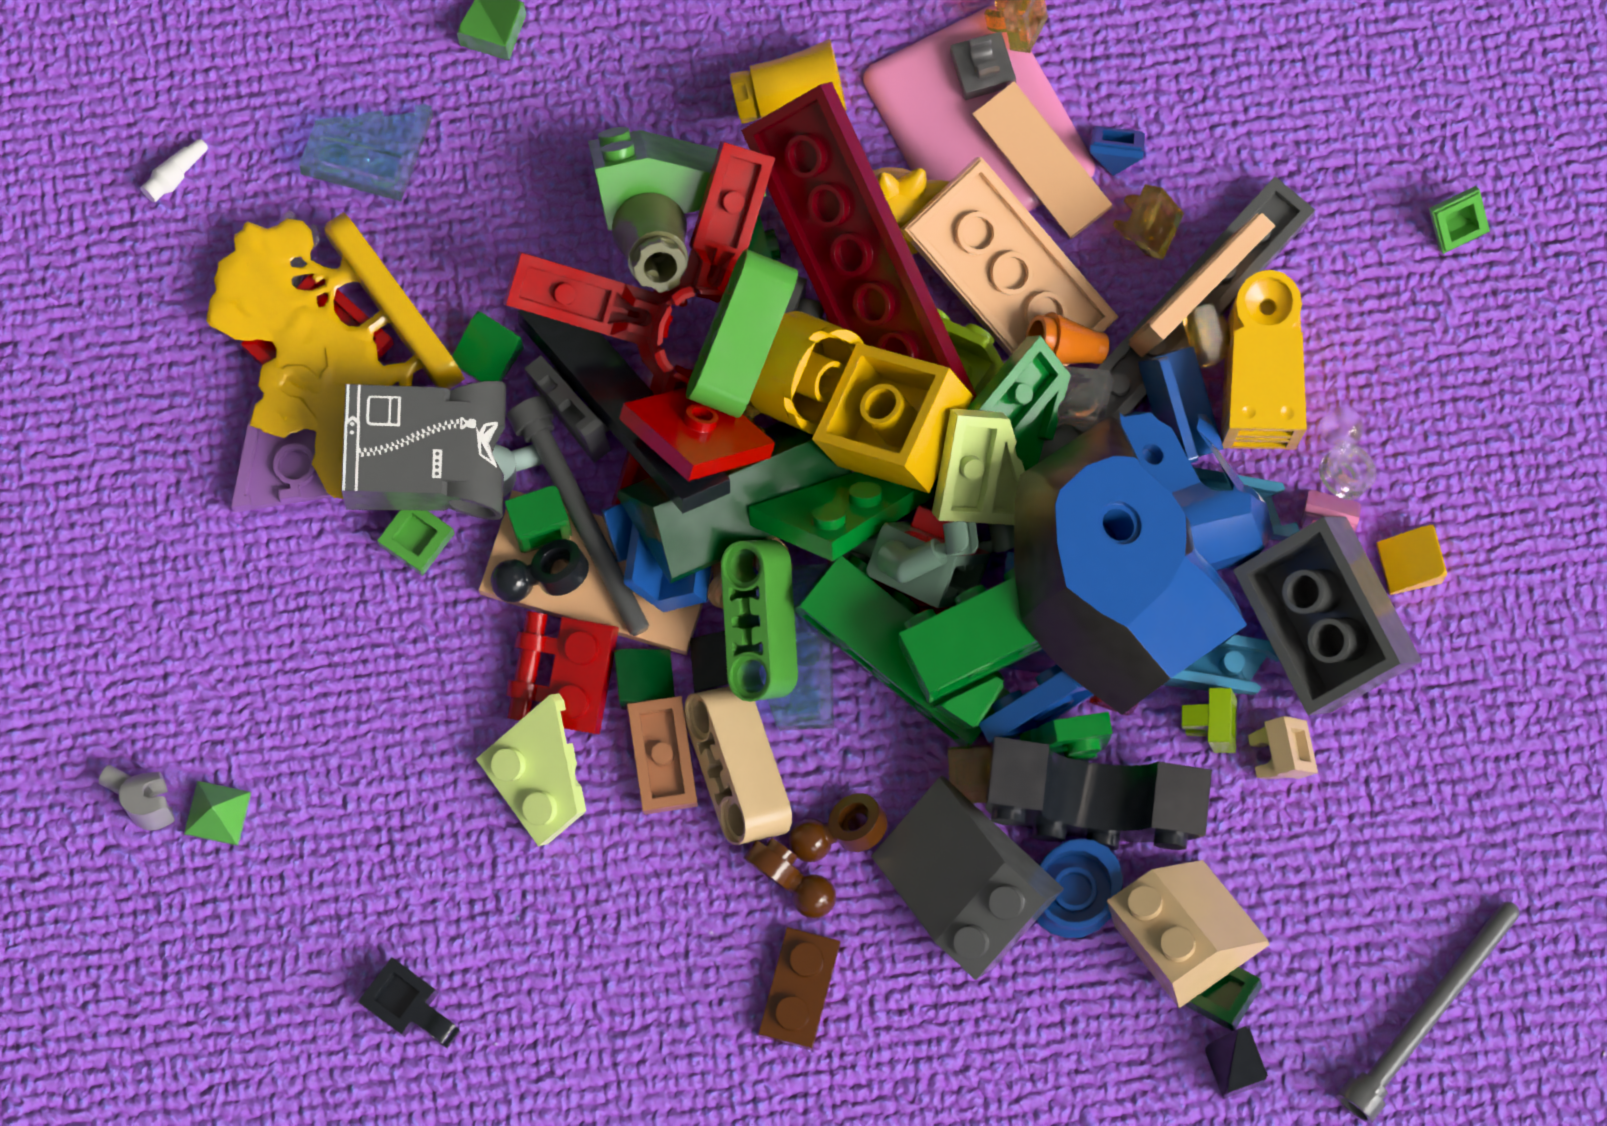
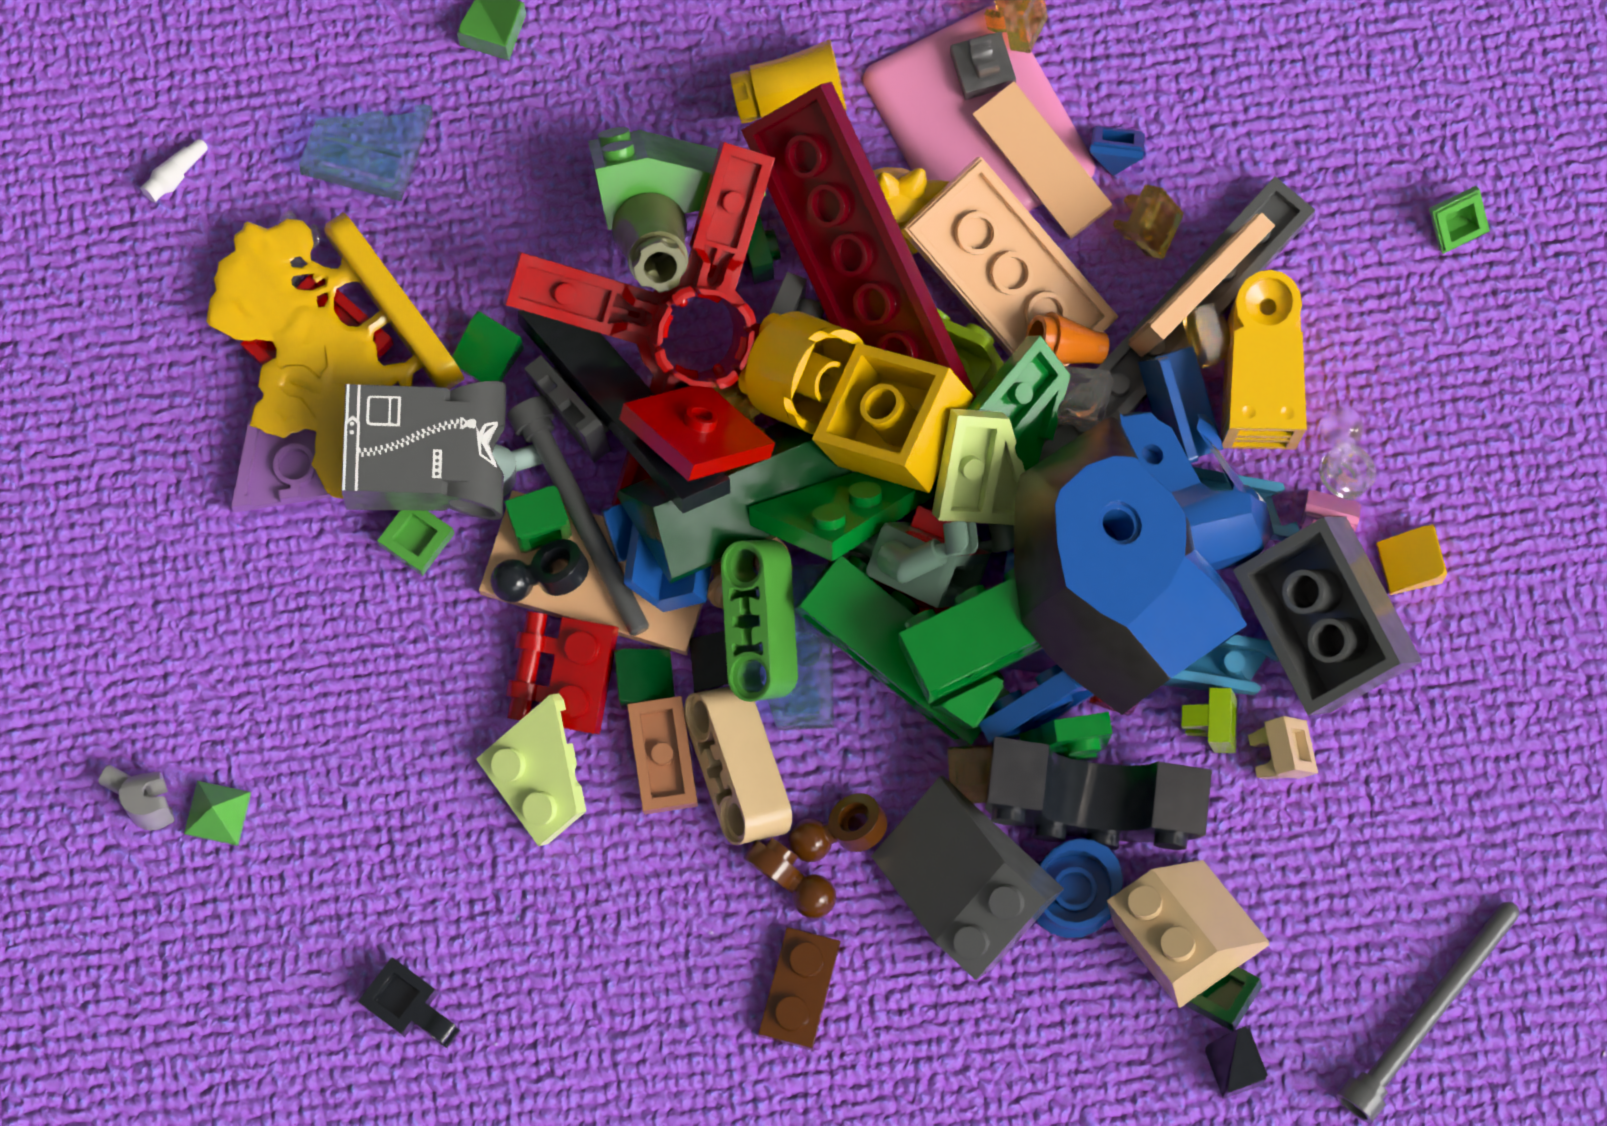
bright green beam [686,249,798,418] -> none

